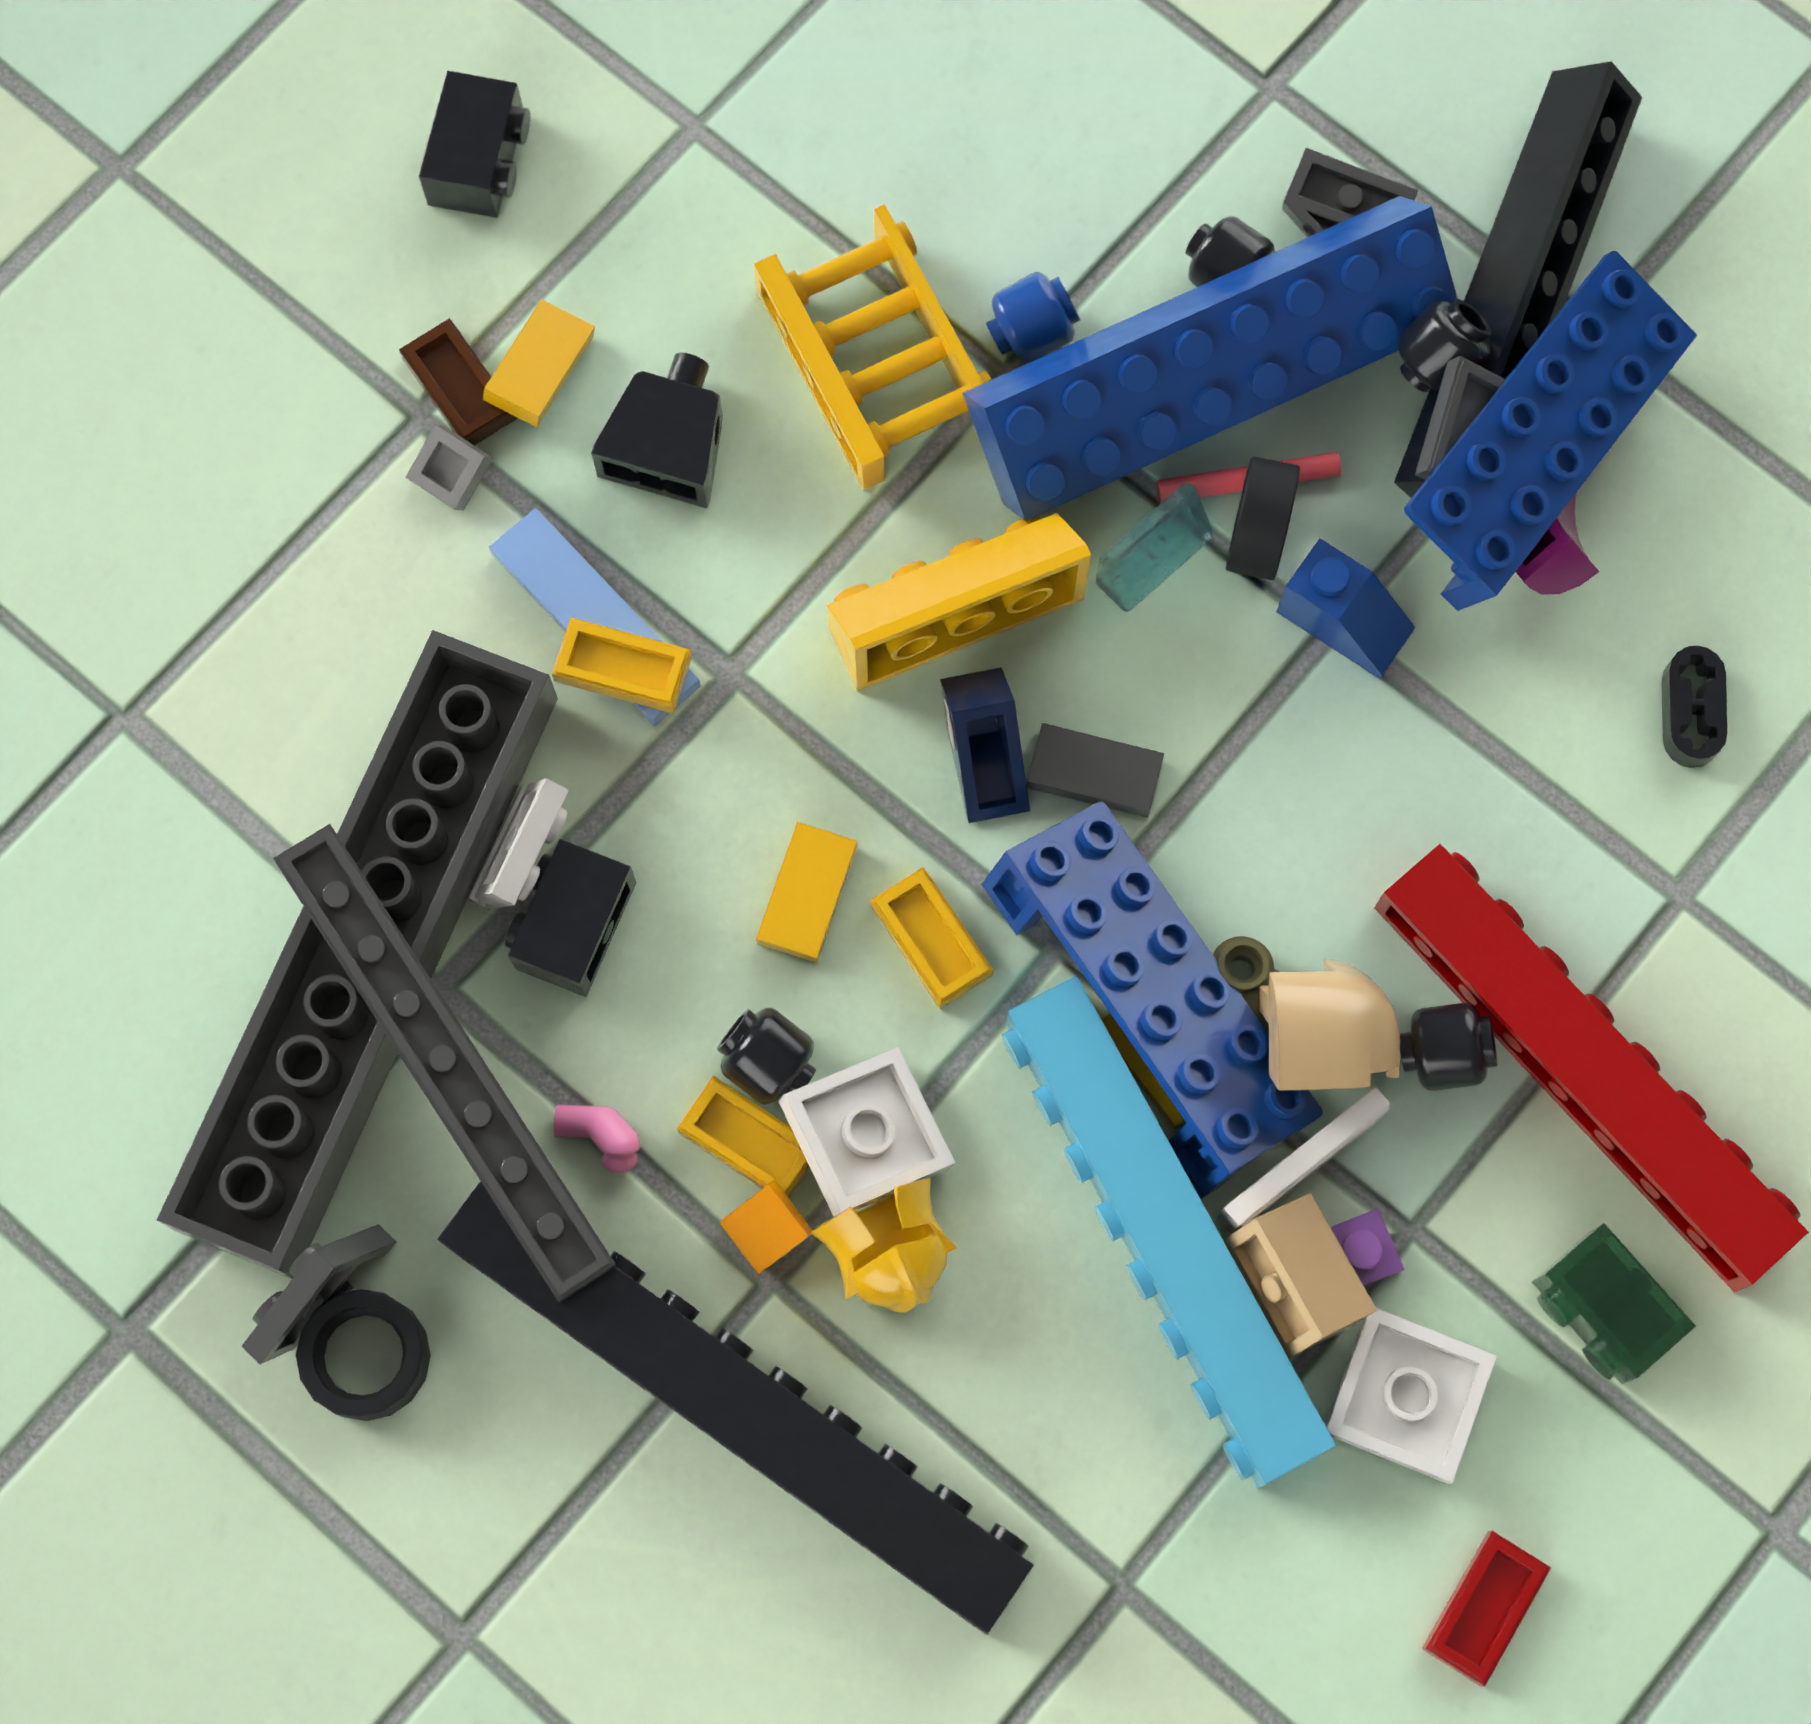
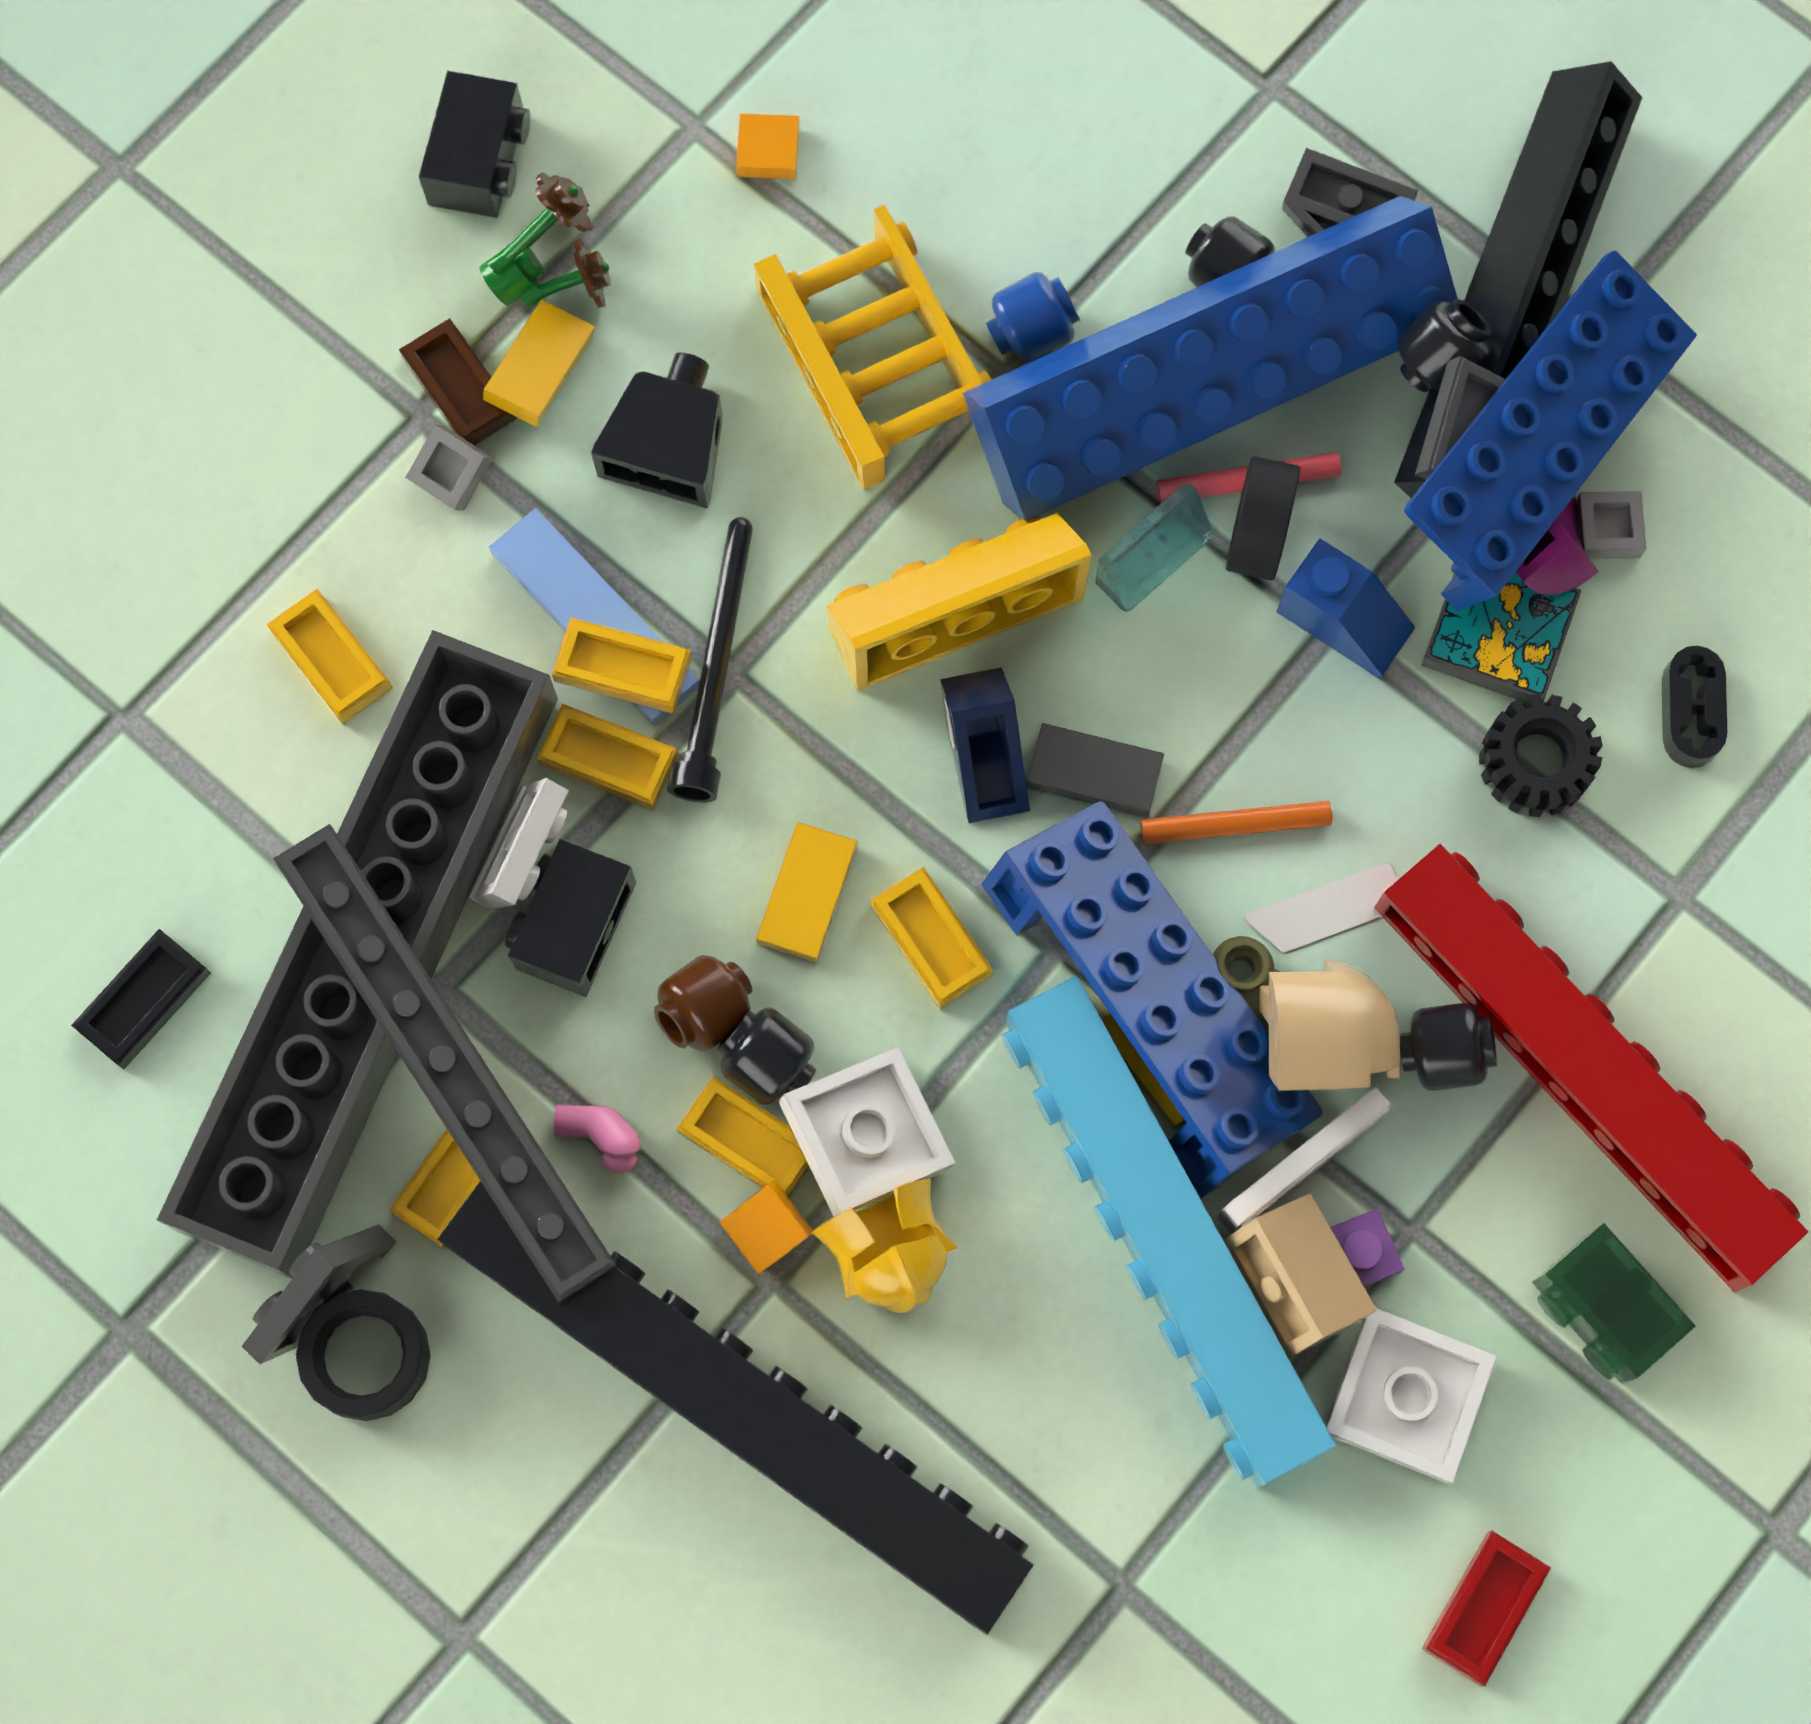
none -> black tile [71,929,211,1070]
none -> yellow tile [266,589,393,724]
none -> yellow tile [388,1129,480,1249]
none -> plant [479,173,611,308]
none -> yellow tile [537,704,679,811]
none -> reddish brown head [654,955,752,1052]
none -> black piece [667,517,753,803]
none -> light orange tile [736,113,800,179]
none -> orange bar [1140,801,1332,845]
none -> white sticker [1244,862,1398,953]
none -> tile [1421,572,1582,702]
none -> black tyre [1479,694,1603,817]
none -> light grey tile [1575,491,1646,558]

